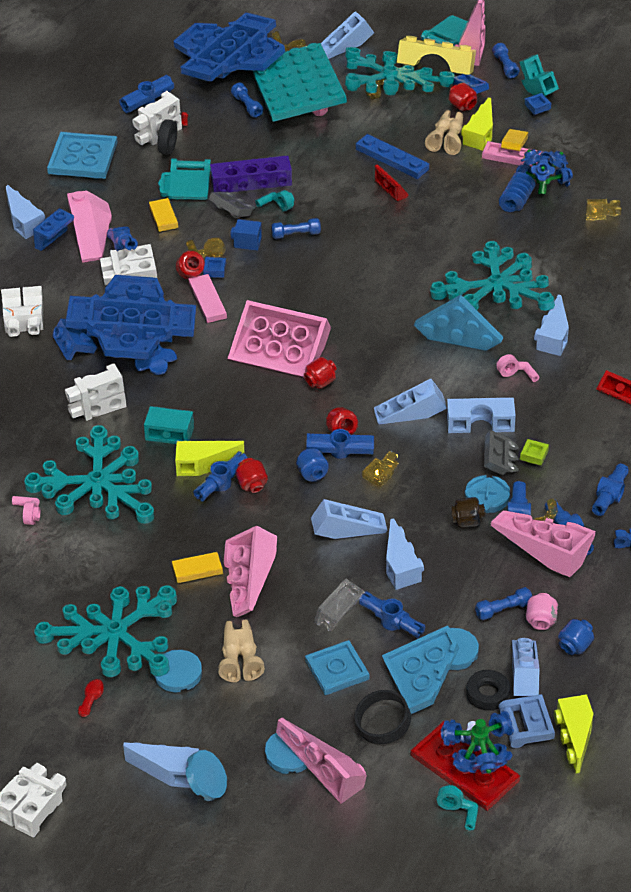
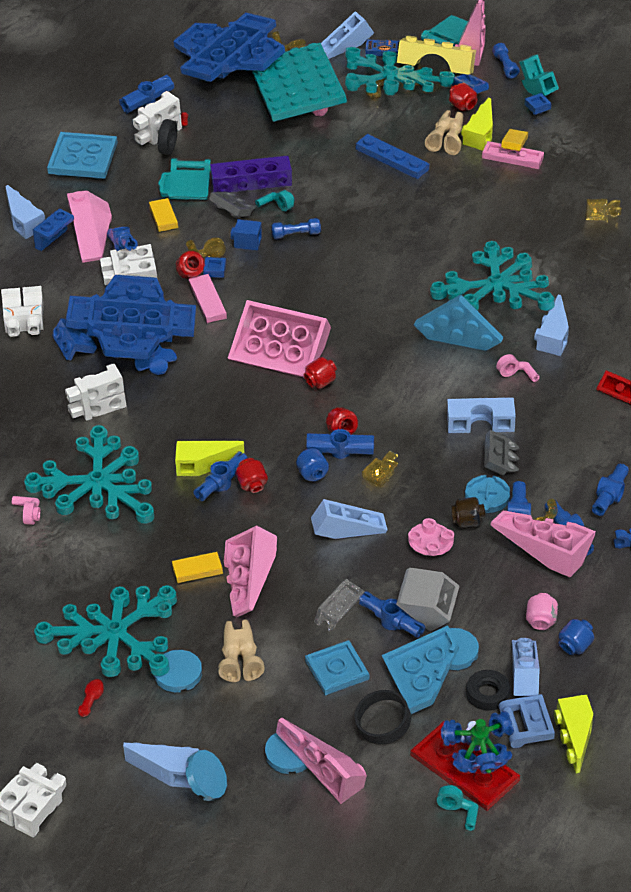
teal brick [144,406,194,444] -> none
blue piece [231,83,263,118] -> none
light blue slope [374,379,447,425] -> none
red slope [375,164,409,201] -> none
light blue slope [386,518,424,590] -> none
blue piece [475,587,532,621] -> none
blue piece [499,172,536,212] -> none
blue plant [516,149,573,194] -> none
lime plate [520,439,549,466] -> none
none -> tile [366,40,400,57]
none -> light grey slope [396,568,459,632]
none -> bright pink dish [408,518,454,556]

